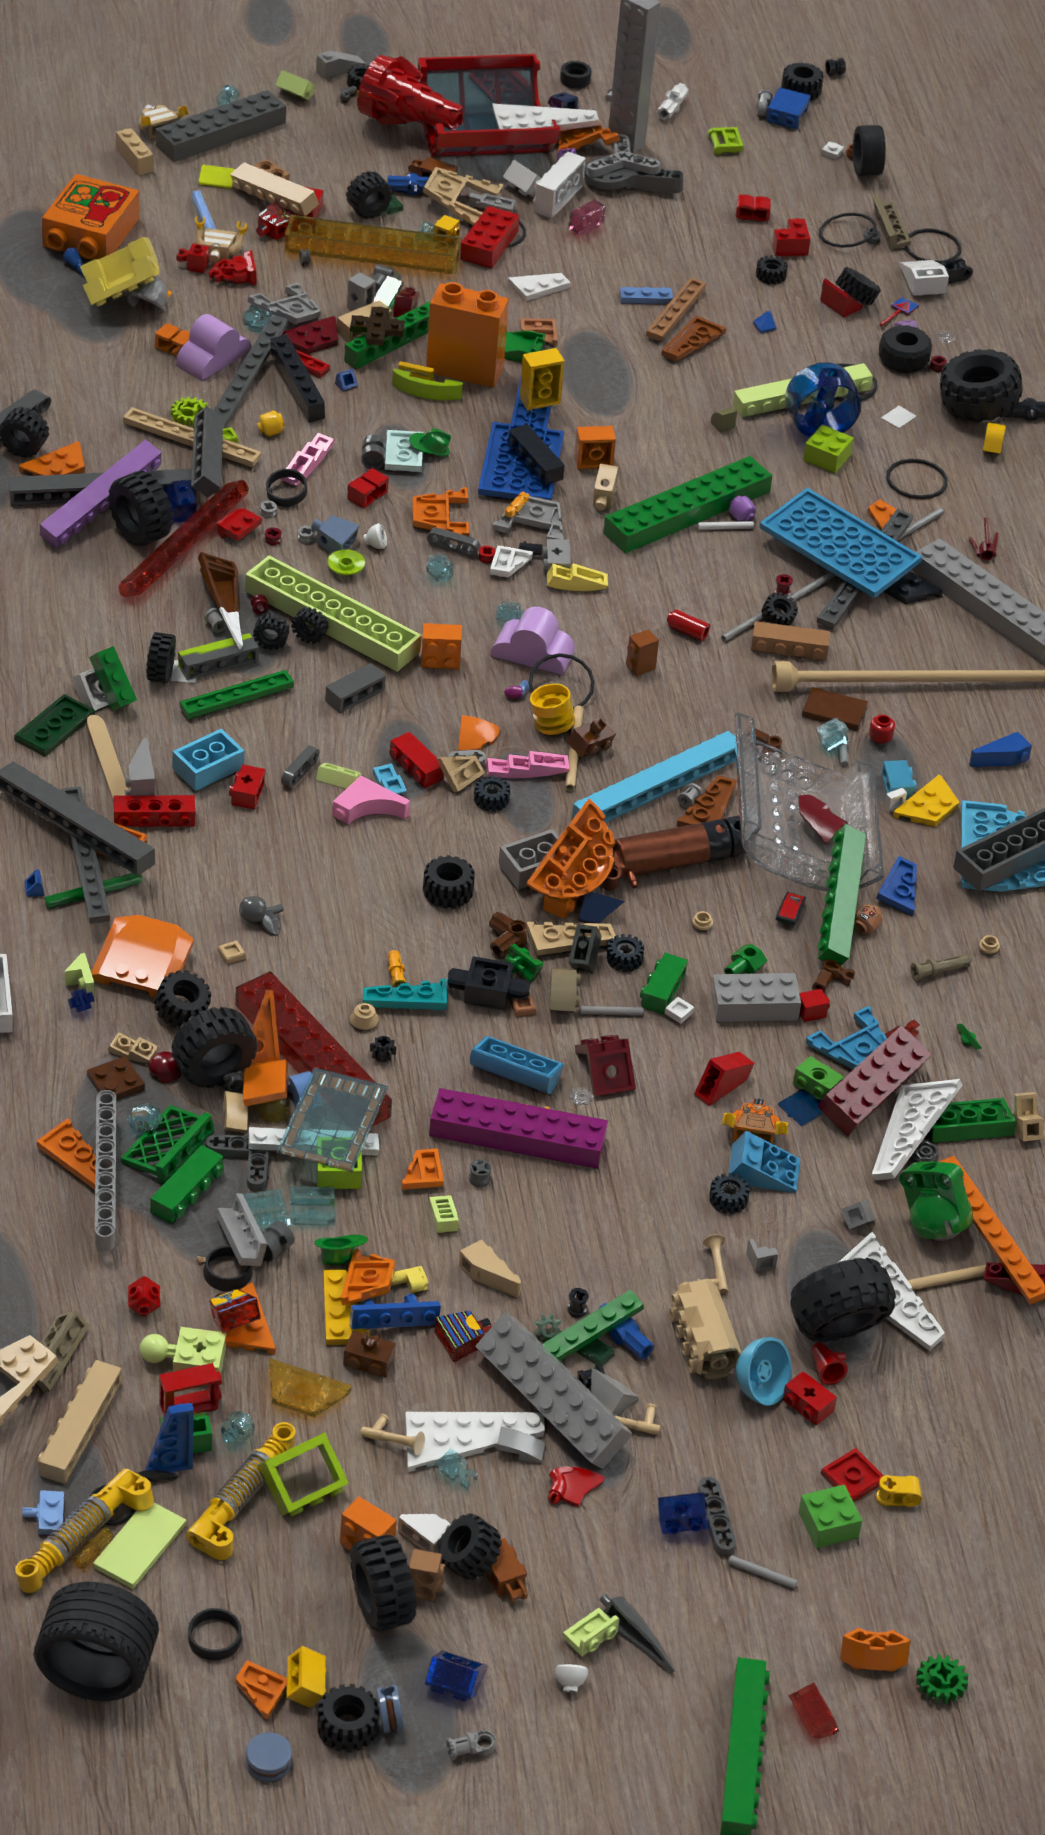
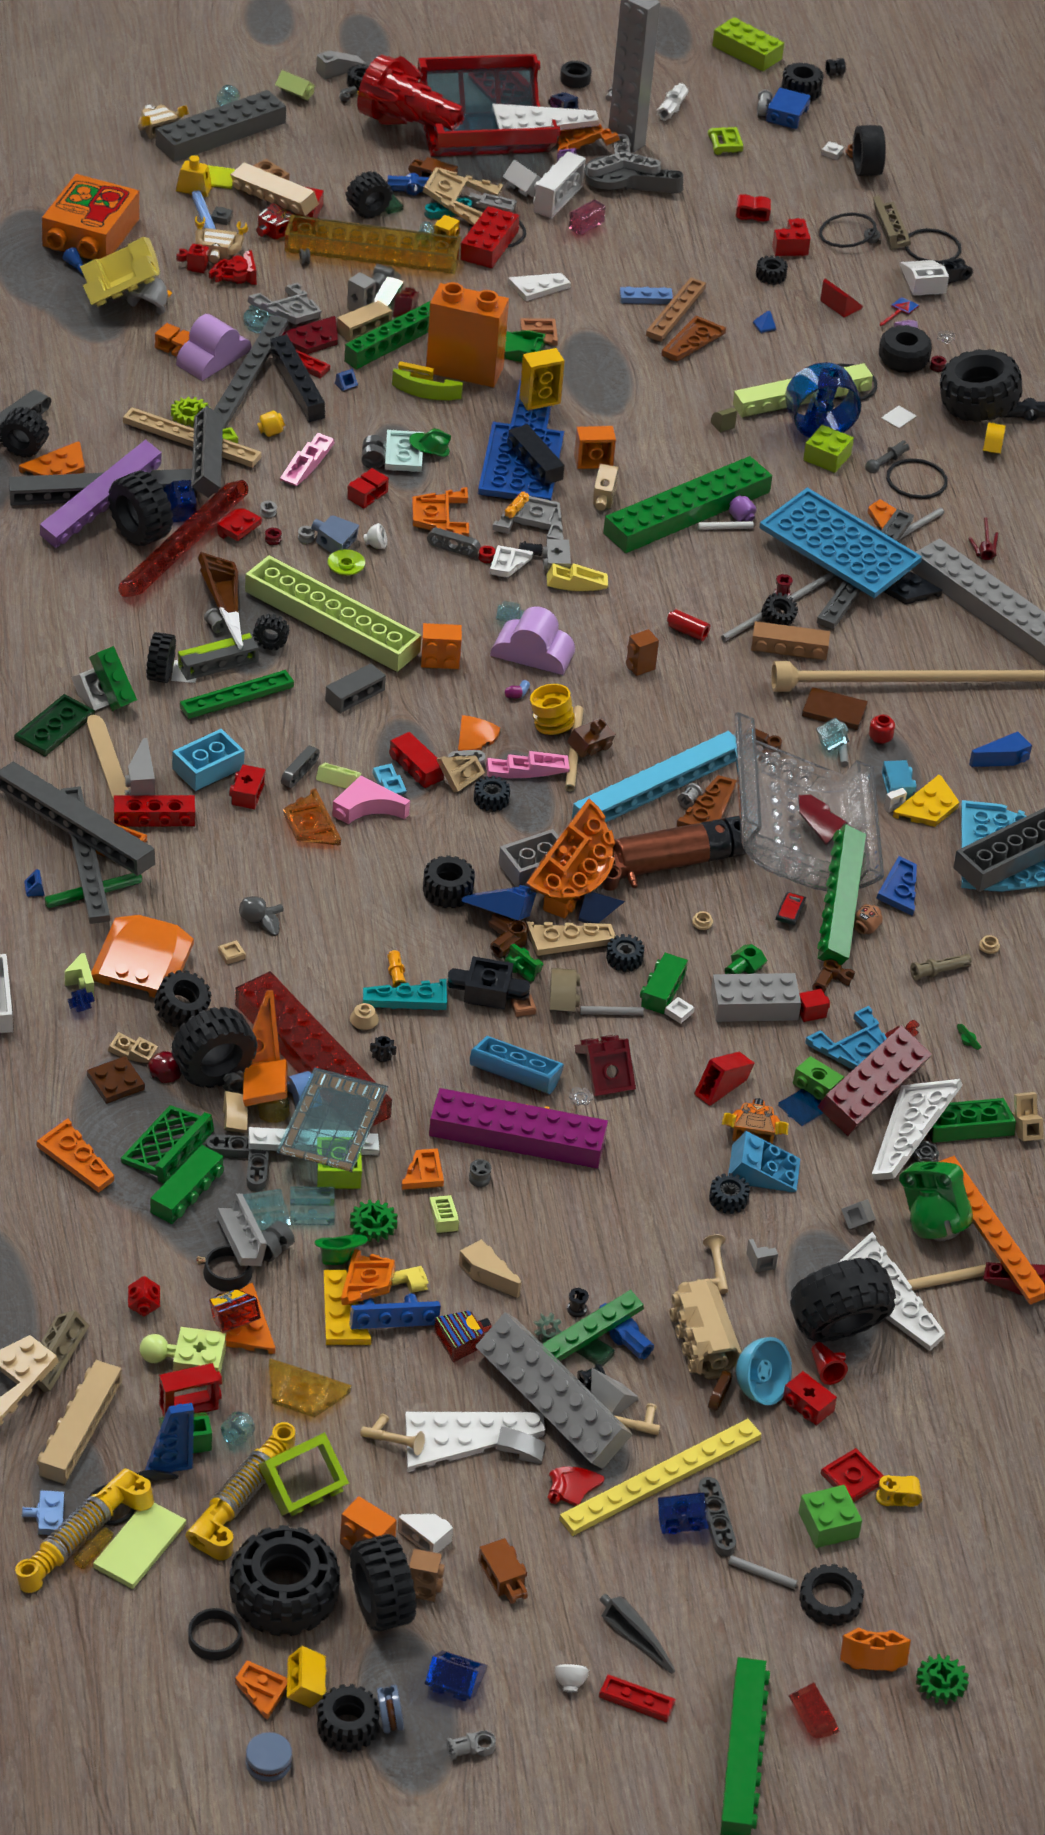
black tyre [33,1581,159,1701] -> none
light grey beam [95,1090,116,1251] -> none
tan brick [116,128,154,176] -> none
clear light blue head [128,1103,161,1133] -> none
dark red bush [251,595,269,614] -> none
black tyre [266,469,307,507] -> none
black tyre [291,607,329,644] -> none
reddish brown brick [343,1331,396,1377] -> none
dark brown plate [350,306,405,346] -> none
clear light blue head [426,554,454,582] -> none
clear light blue plate [435,1448,478,1489] -> none
black tyre [438,1513,502,1580] -> none
black piece [528,653,595,709] -> none
yellowish green bracket [563,1608,619,1656] -> none
pearl dark grey brick [569,924,602,974] -> none
black tyre [836,267,881,305] -> none
none -> yellow torso [176,155,212,197]
none -> dark grey plate [211,206,233,225]
none -> black tyre [229,1525,340,1636]
none -> clear orange wing [284,788,341,846]
none -> green gear [350,1200,398,1242]
none -> teal beam [424,198,472,219]
none -> blue slope [462,885,536,920]
none -> light yellow plate [559,1419,762,1536]
none -> red tile [599,1674,676,1722]
none -> reddish brown tile [708,1370,733,1411]
none -> lime brick [712,17,784,71]
none -> black tyre [799,1564,864,1626]
none -> dark grey pin [865,440,910,473]

